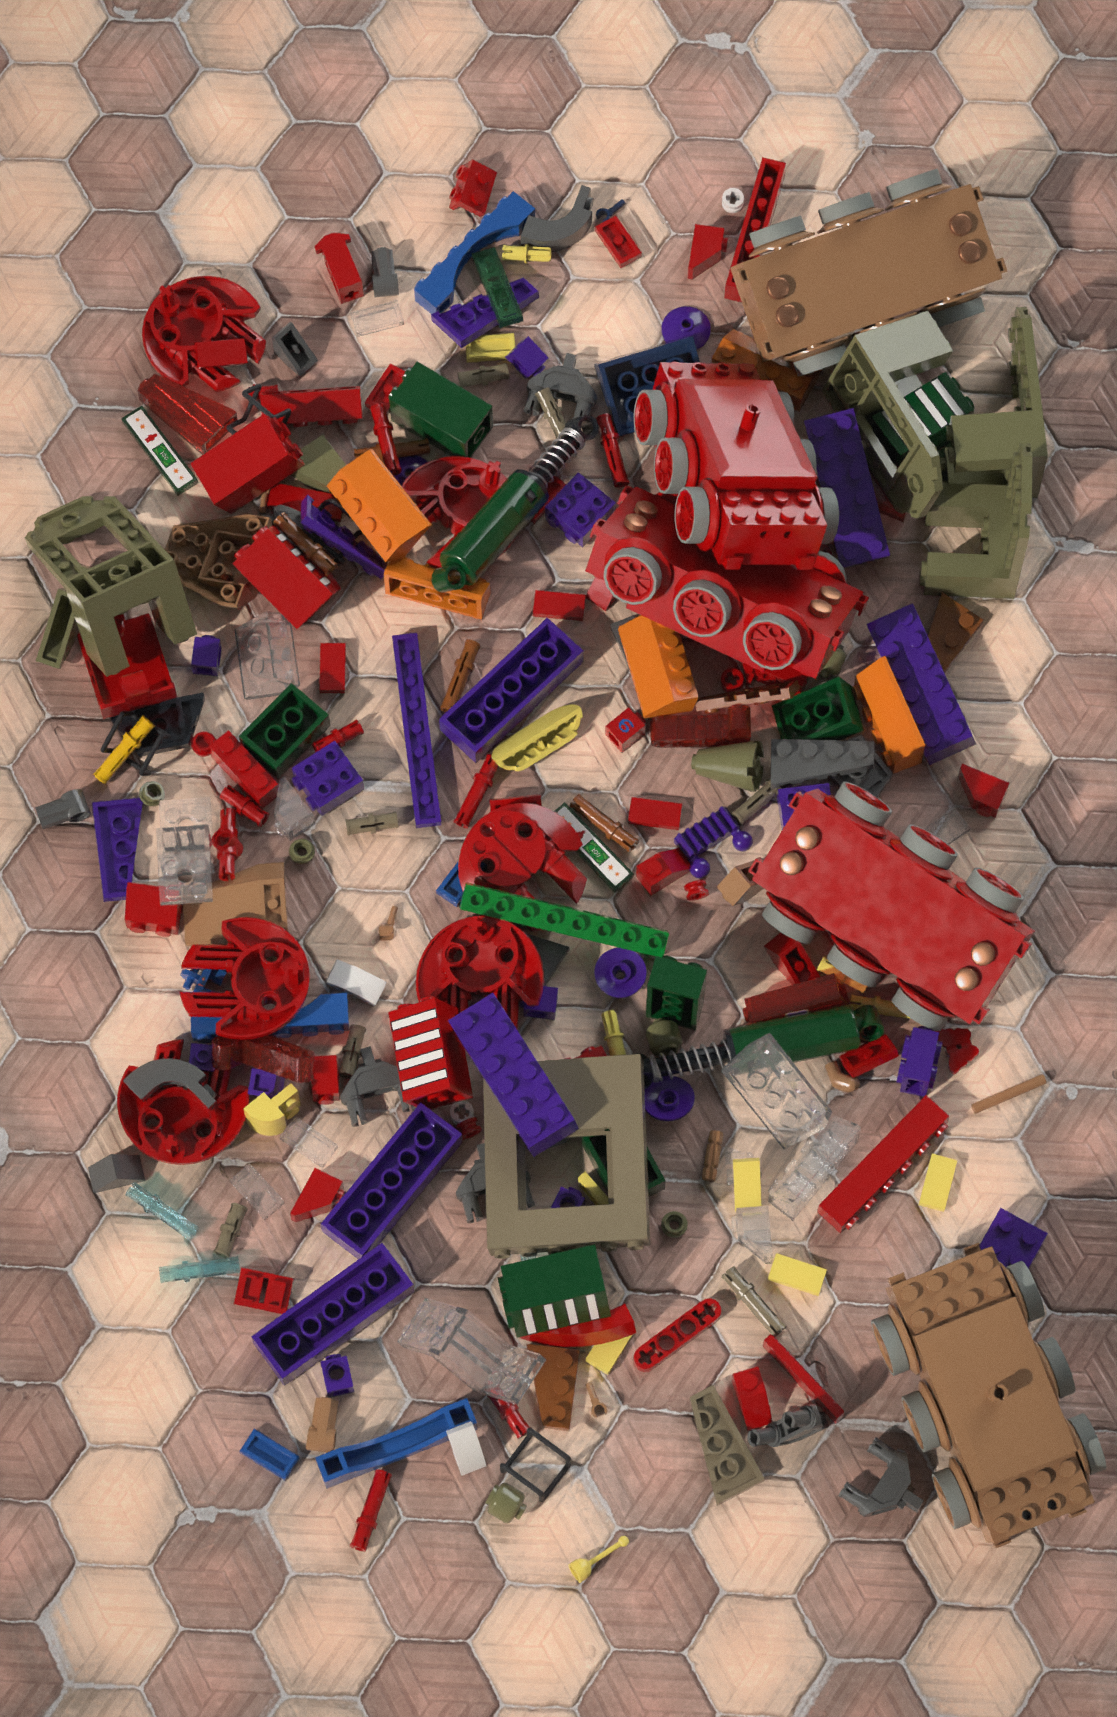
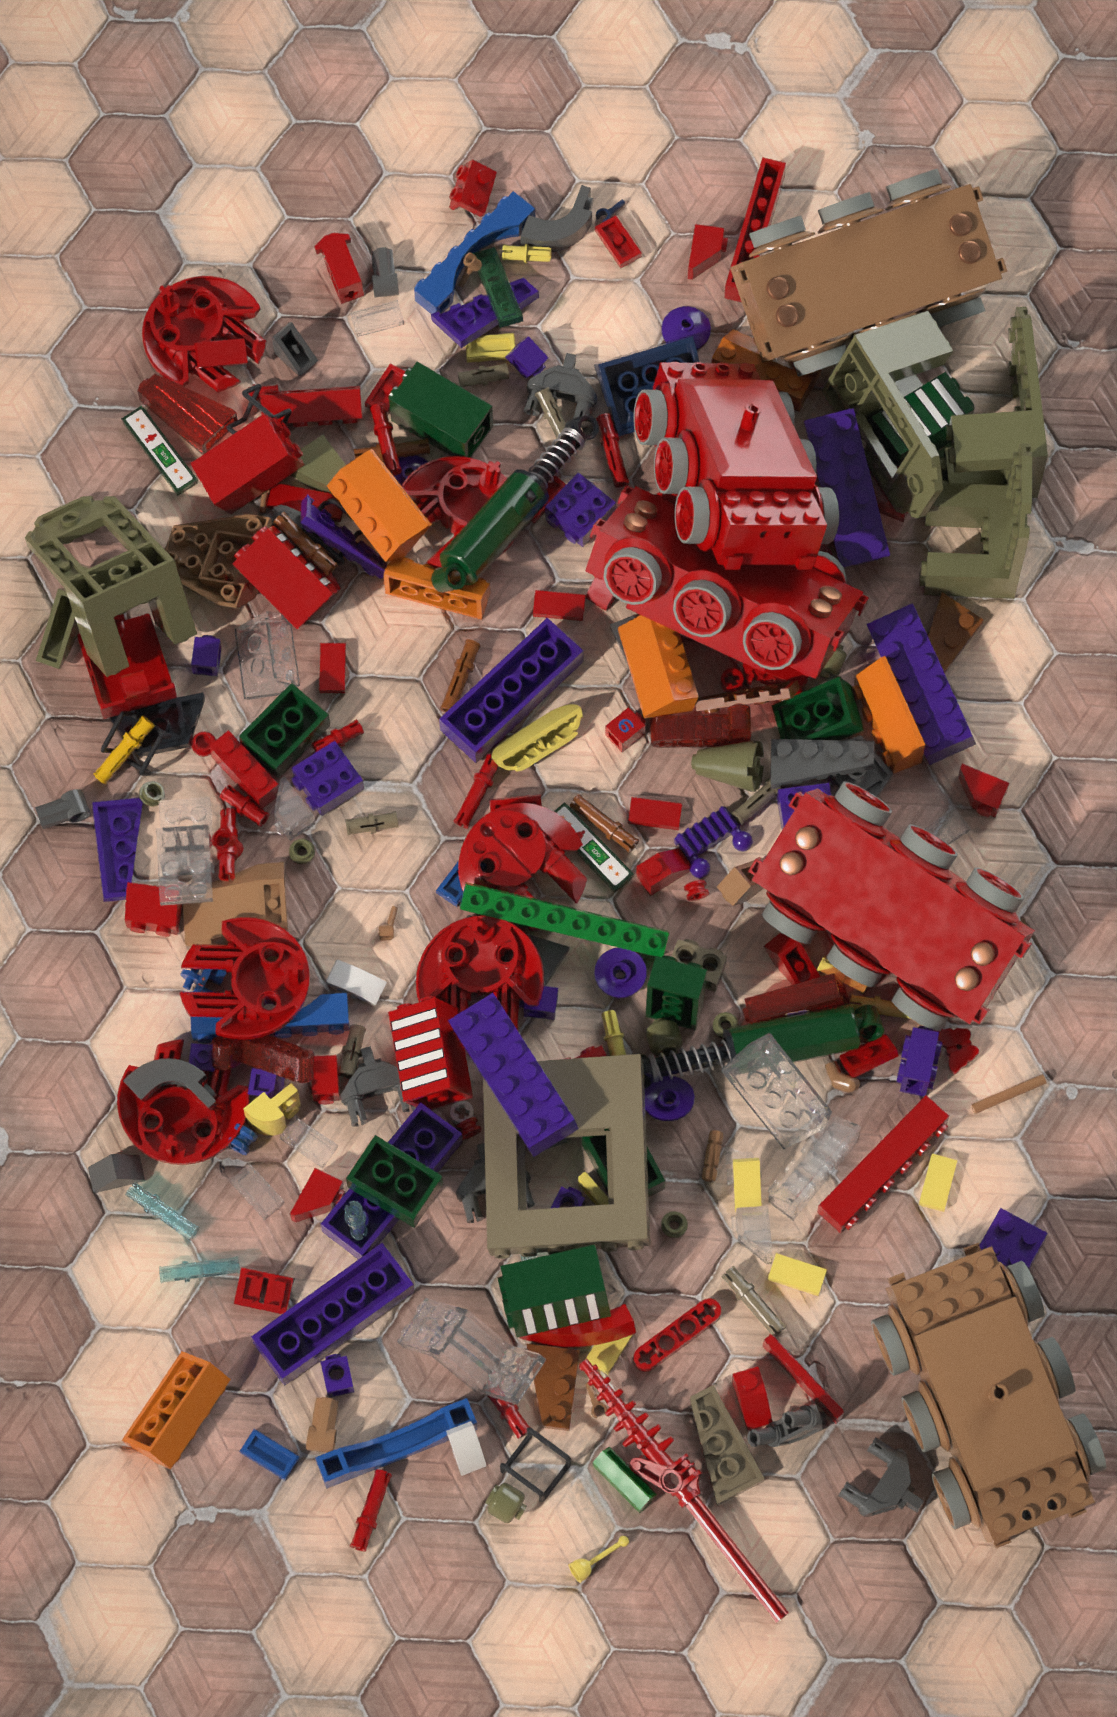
dark tan pin [213,1203,248,1258] -> none
dark purple plate [392,633,441,828] -> none
white bush [722,188,744,213] -> none
none -> orange slope [122,1351,231,1469]
none -> blue wheel [229,1123,258,1155]
none -> clear light blue pin [345,1201,368,1240]
none -> dark green brick [346,1135,443,1228]
none -> medium nougat hand [458,253,482,288]
none -> red piece [579,1359,789,1623]
none -> piece [592,1447,657,1513]
none -> dark tan brick [671,939,727,992]
none -> olive plate [713,1012,739,1038]

